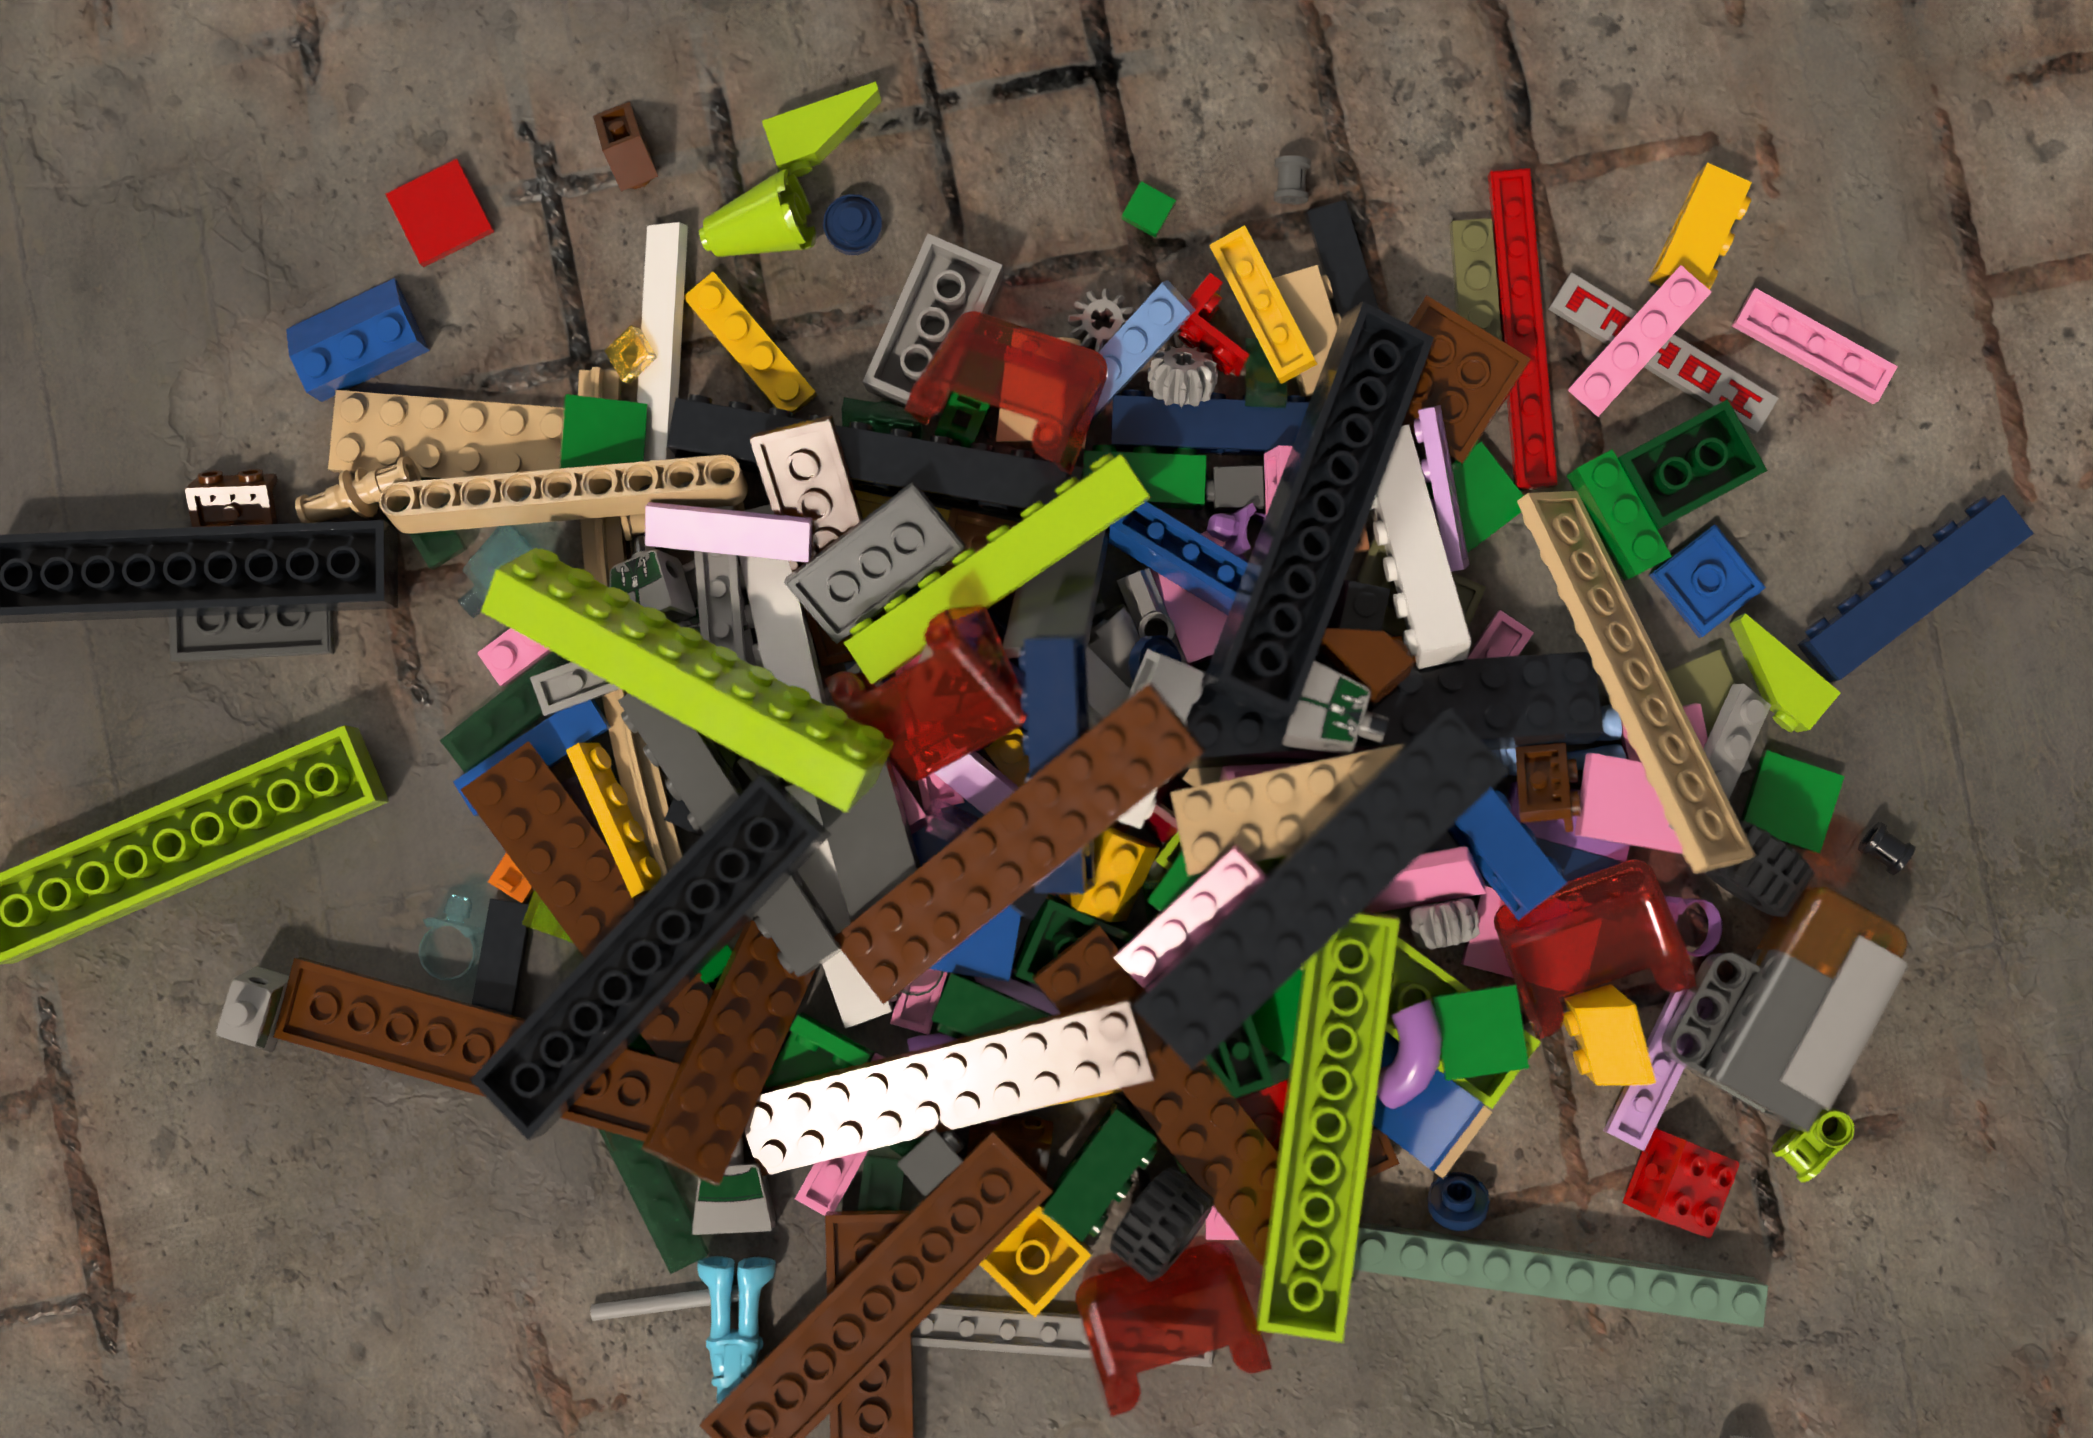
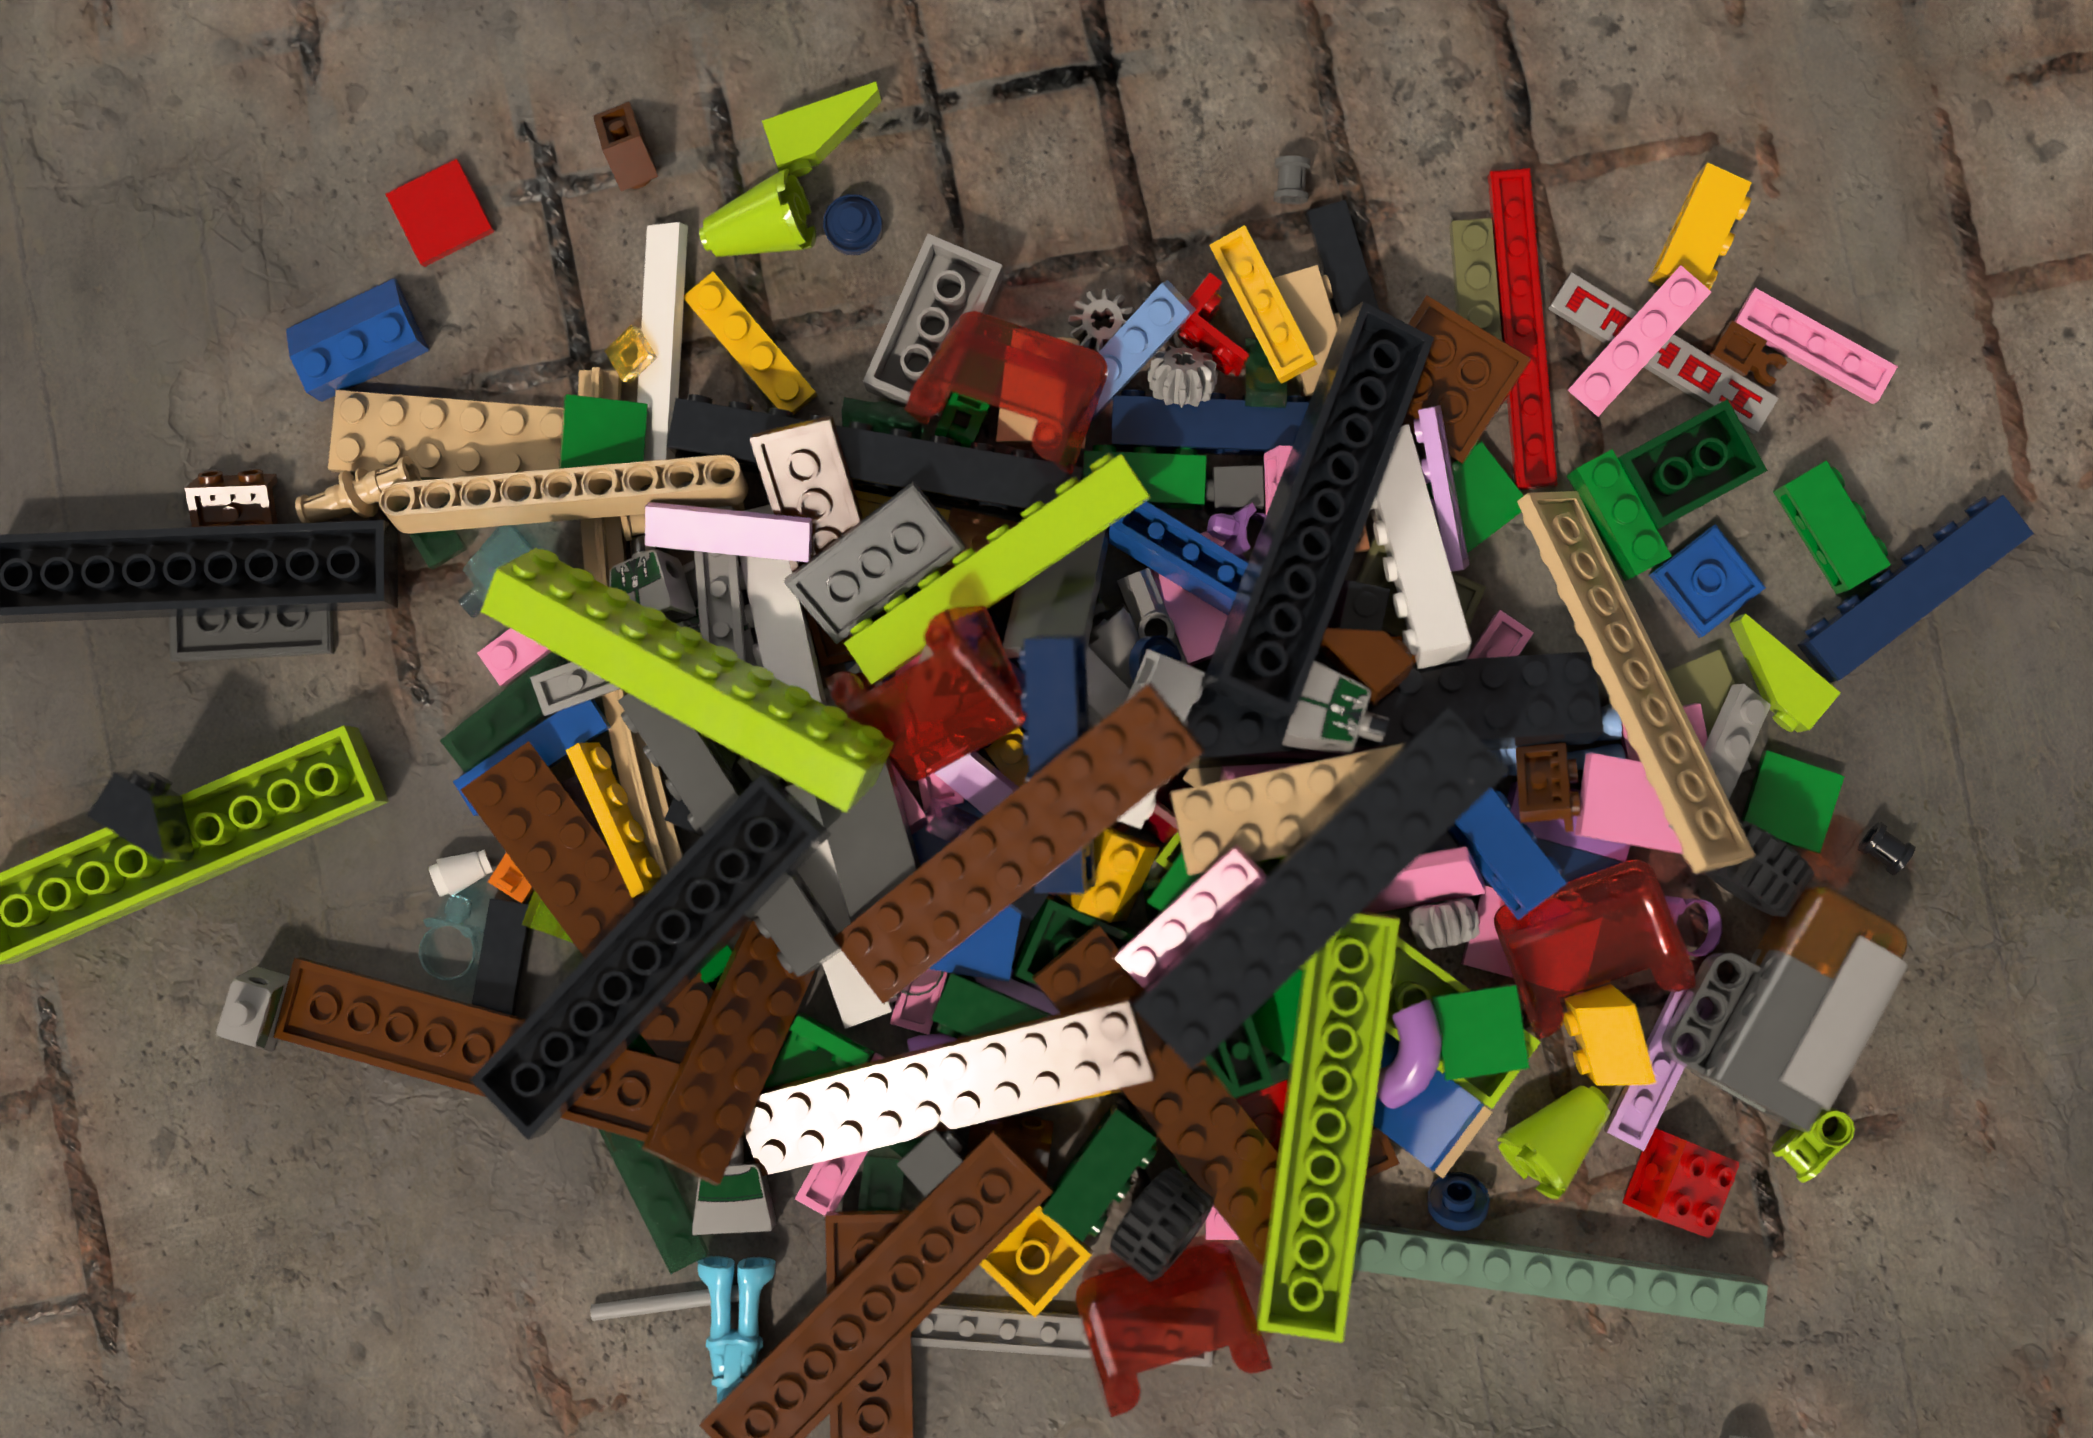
green tile [1121,181,1176,238] -> none
none -> black slope [87,770,194,860]
none -> white cone [428,849,493,897]
none -> lime cone [1497,1085,1610,1199]
none -> reddish brown plate [1709,320,1788,387]
none -> green brick [1773,460,1891,594]

